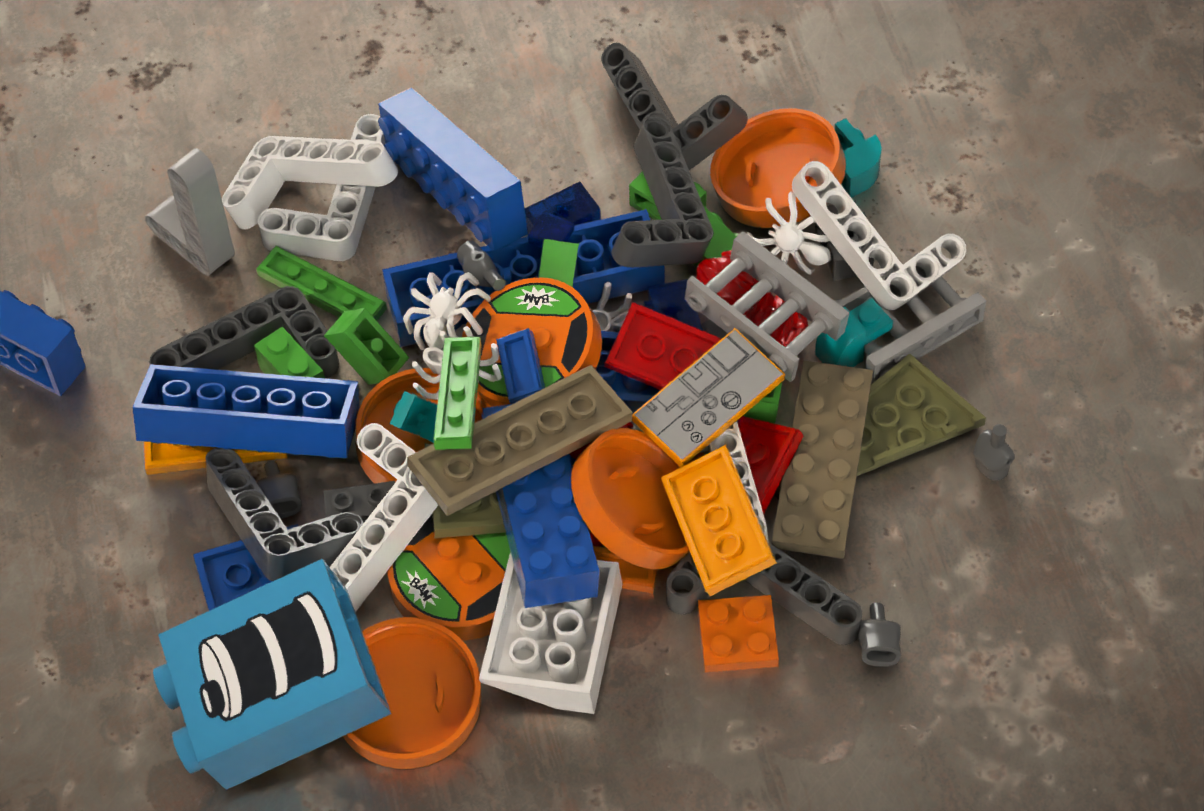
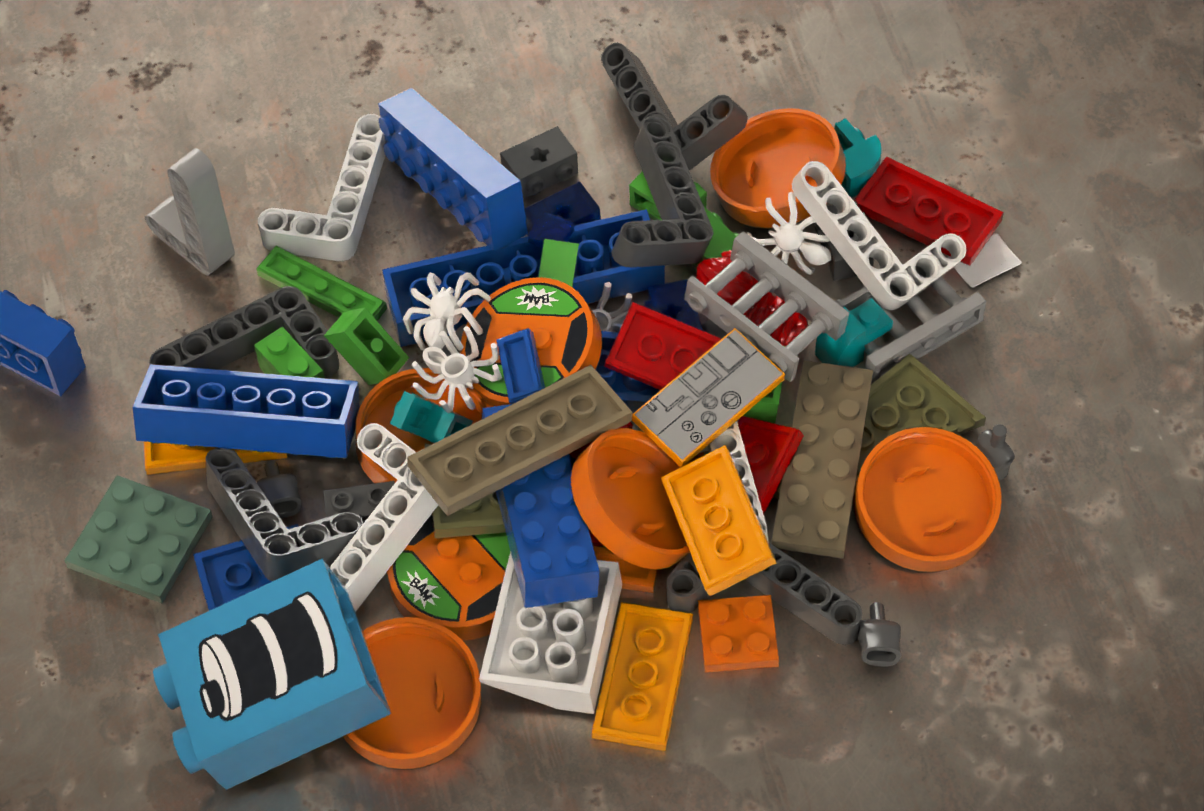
white beam [222,136,398,229] -> none
bright green tile [433,337,482,450] -> none
dark grey piece [457,241,506,291] -> none
none -> sand green plate [65,475,213,604]
none -> dark grey brick [500,126,578,199]
none -> light orange tile [592,602,693,751]
none -> orange brick [853,427,1002,572]
none -> red plate [854,156,1004,266]
none -> white sticker [948,233,1022,288]

